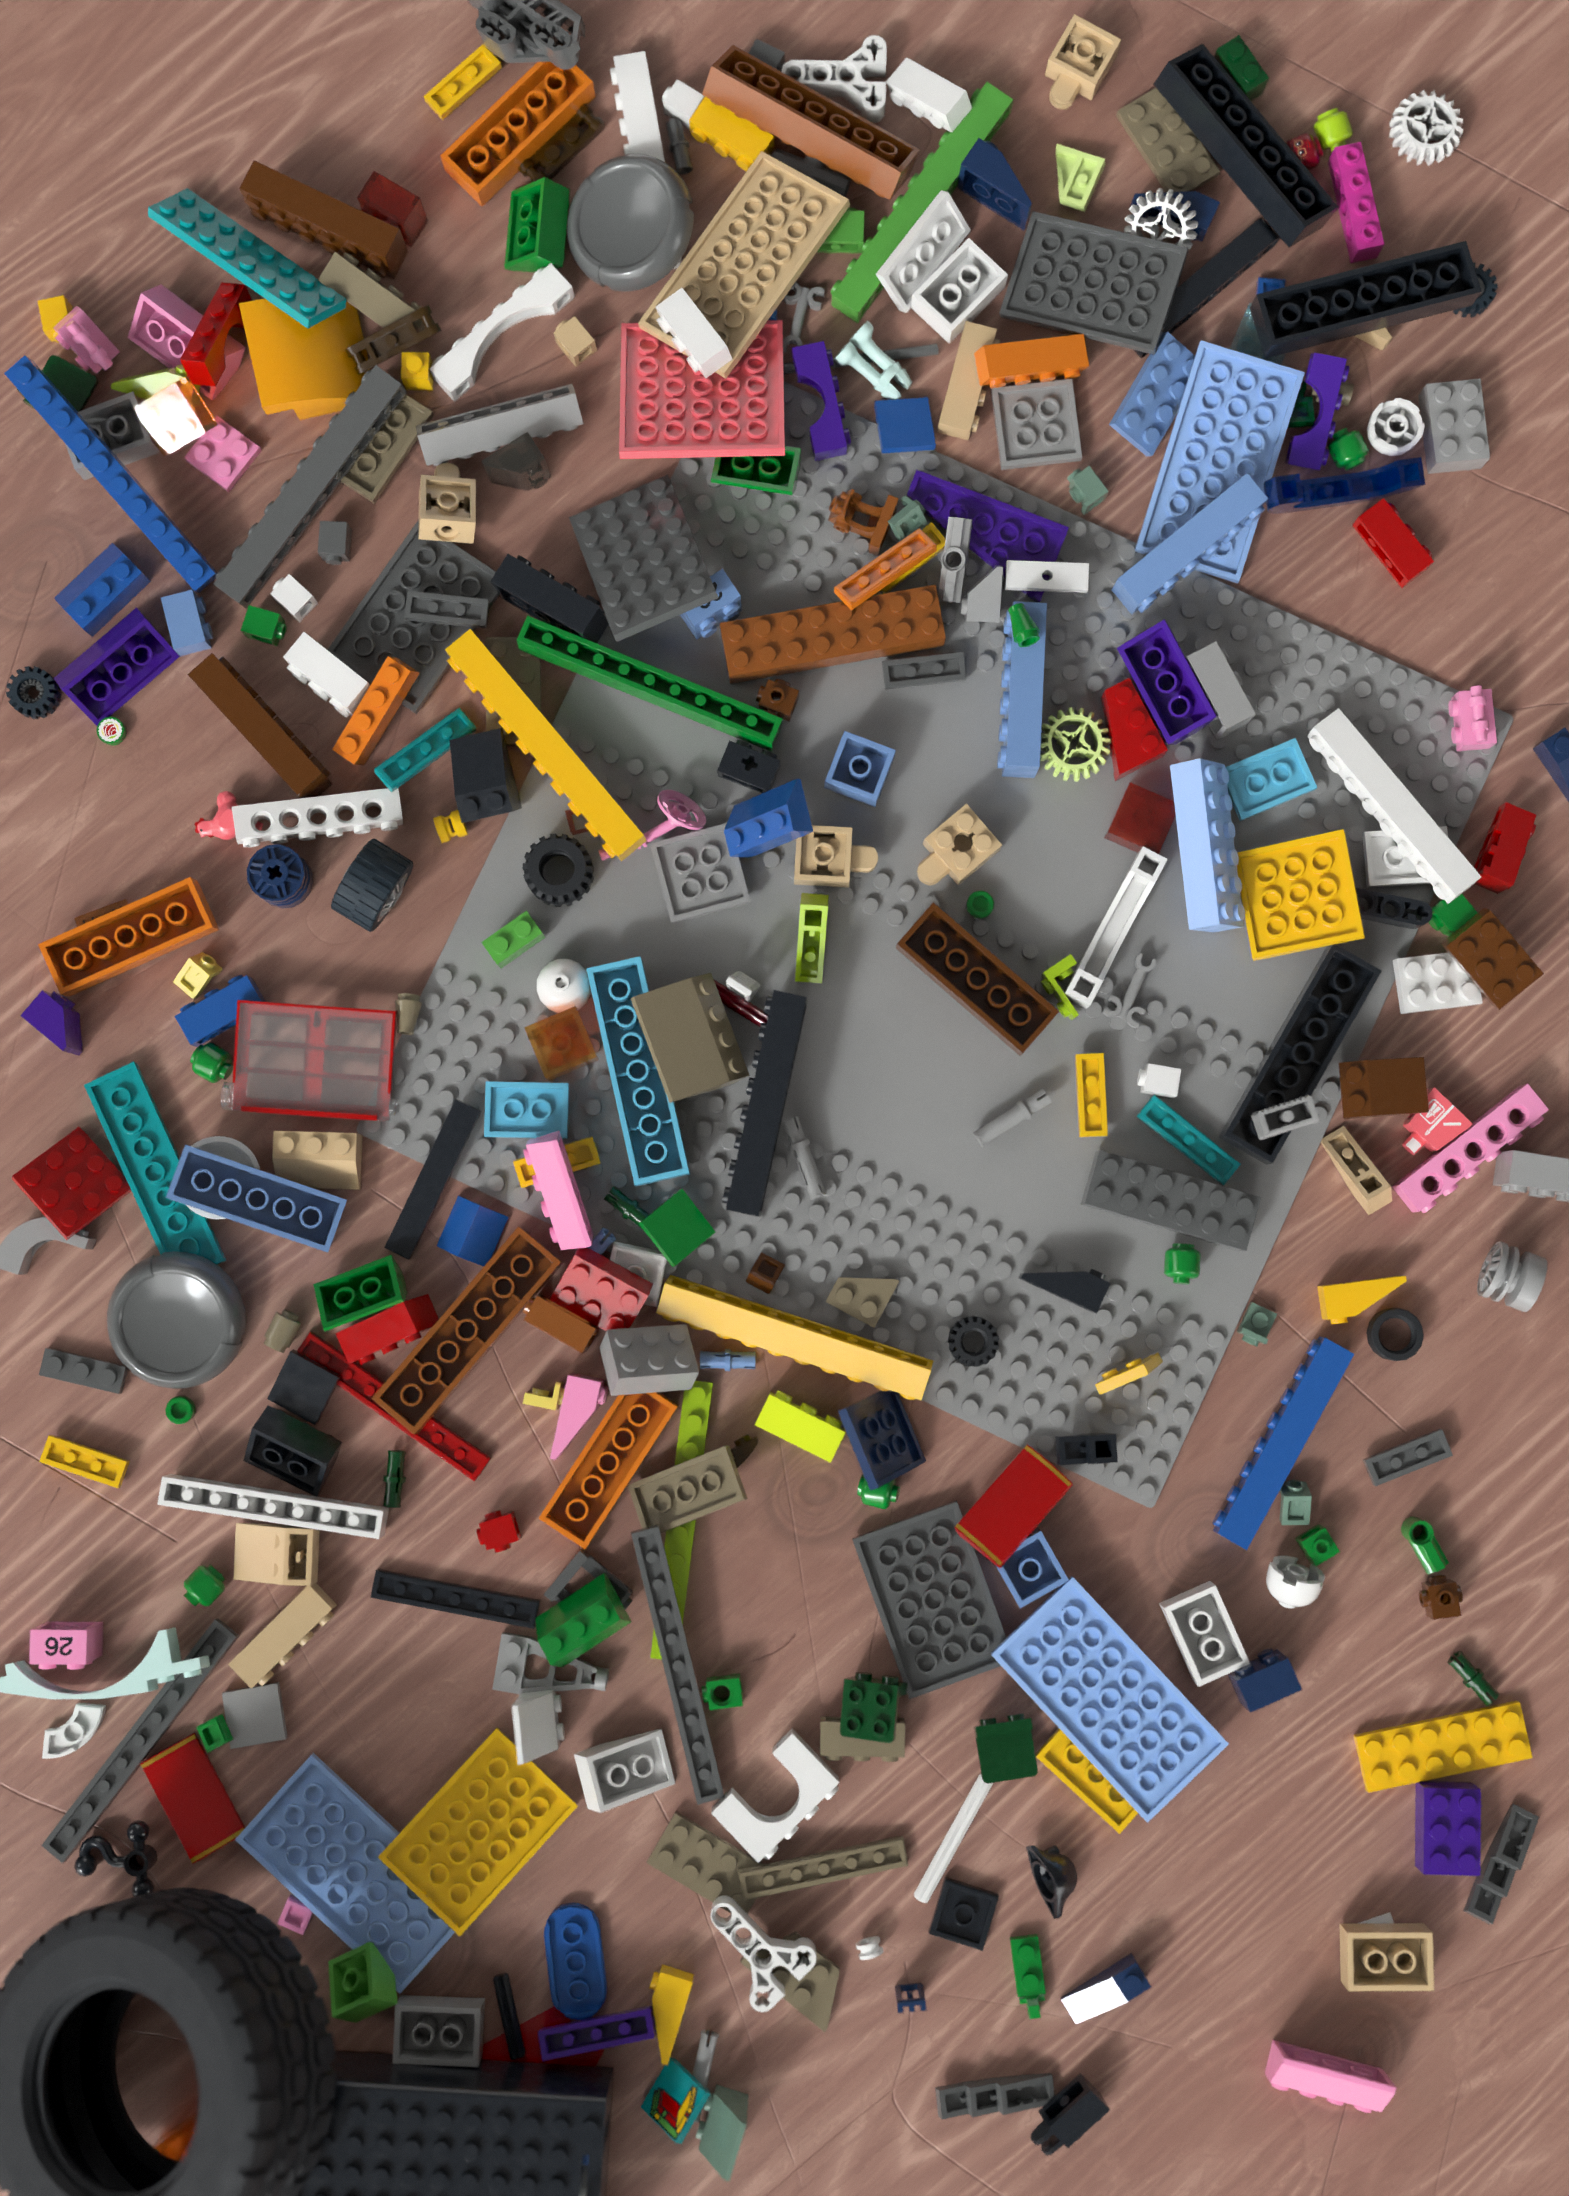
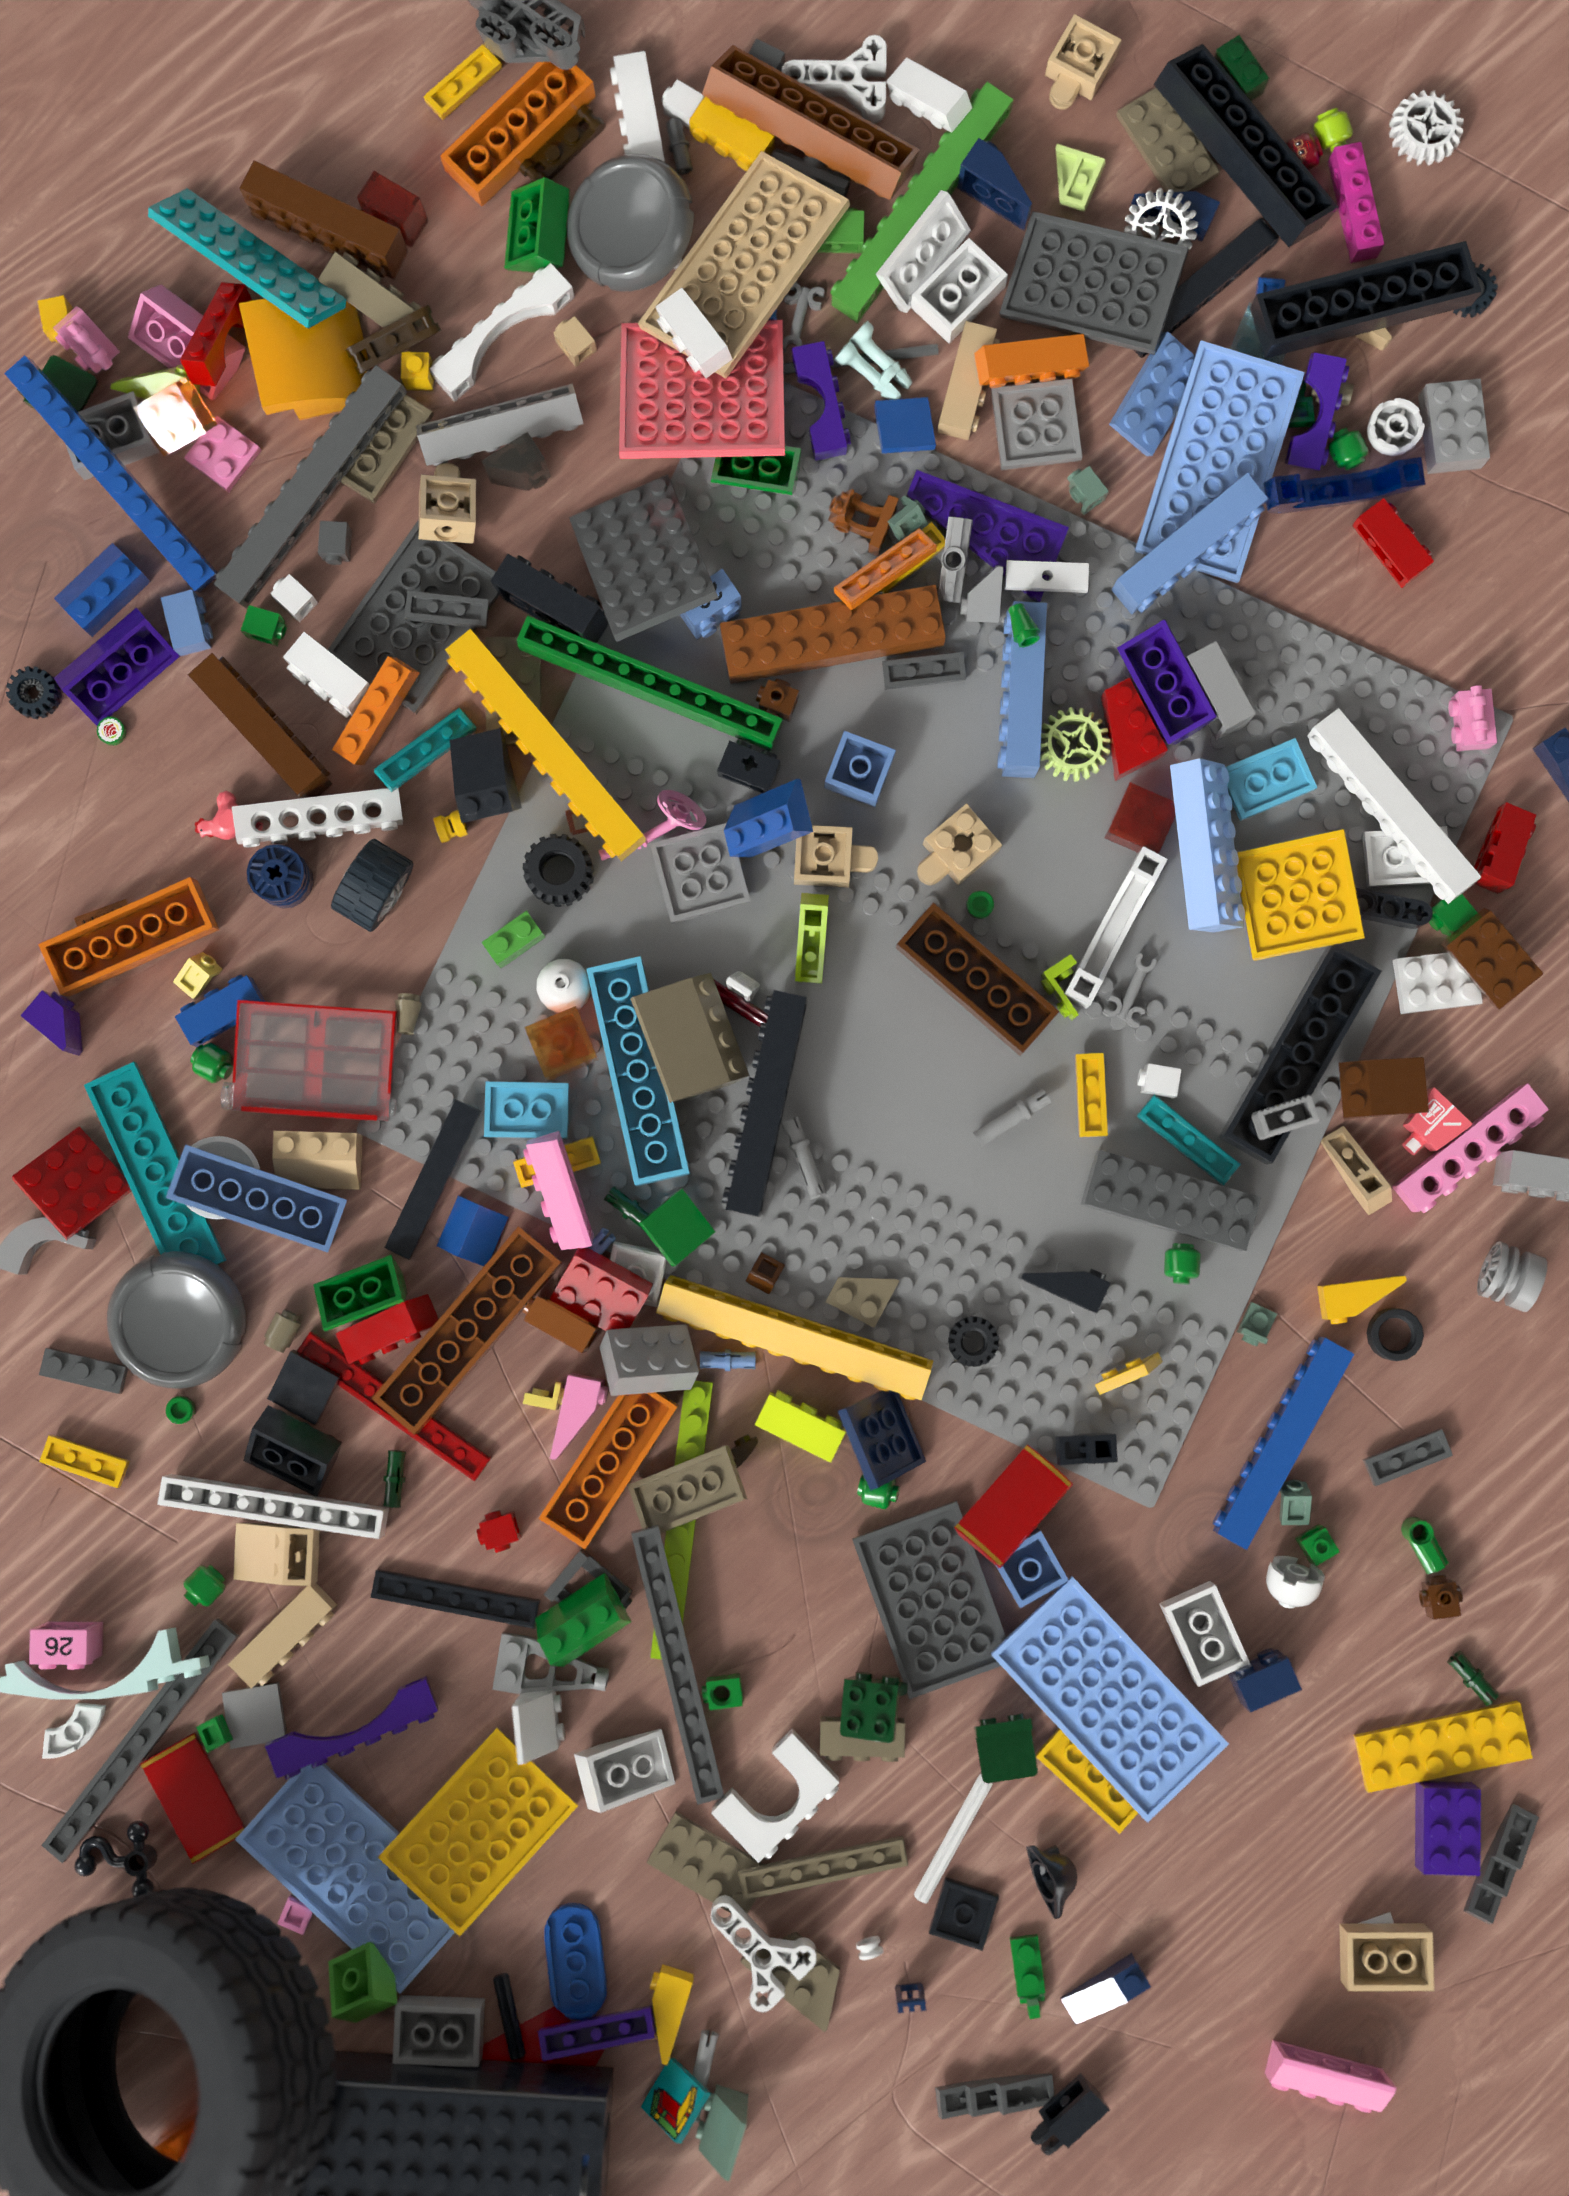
none -> dark purple arch [265,1676,438,1780]

